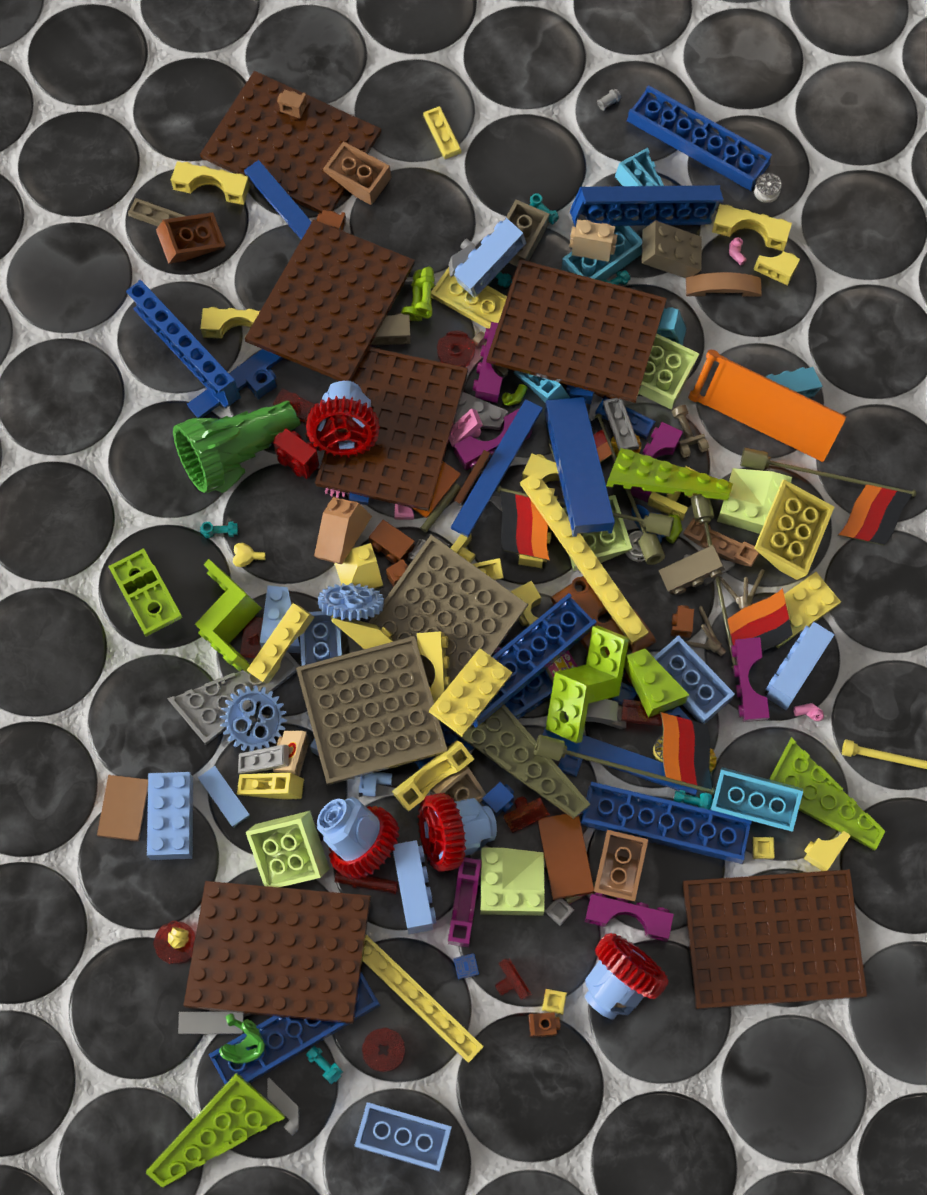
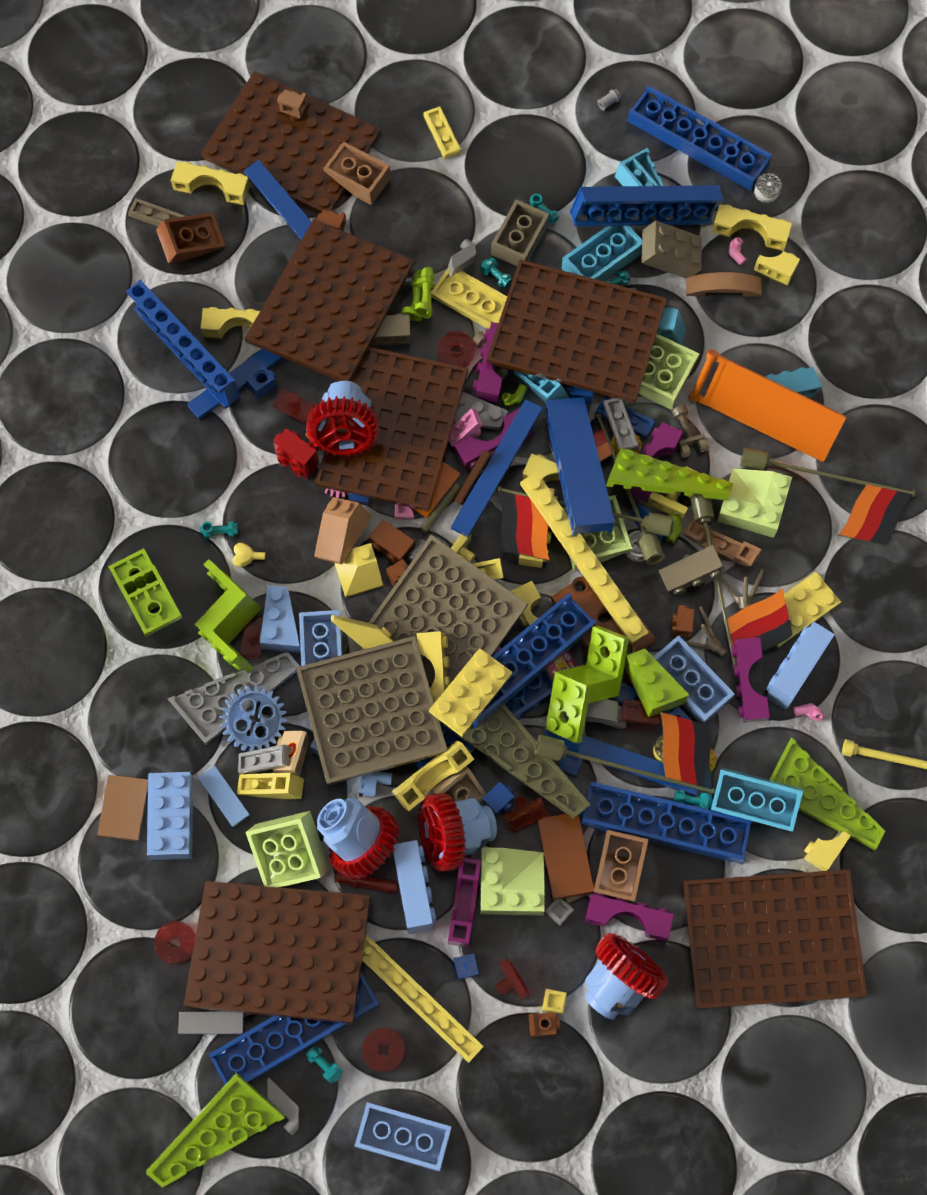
light yellow plate [168,927,189,949] -> none
bright green cone [173,400,301,493] -> none
bright green helmet [219,1014,266,1063] -> none
light yellow arch [247,603,315,683] -> none
light blue gear [318,583,384,621] -> none
light blue brick [454,218,526,298] -> none
tan brick [569,220,618,262] -> none
light yellow tile [752,837,775,859] -> none
light yellow slope [754,480,834,580] -> none

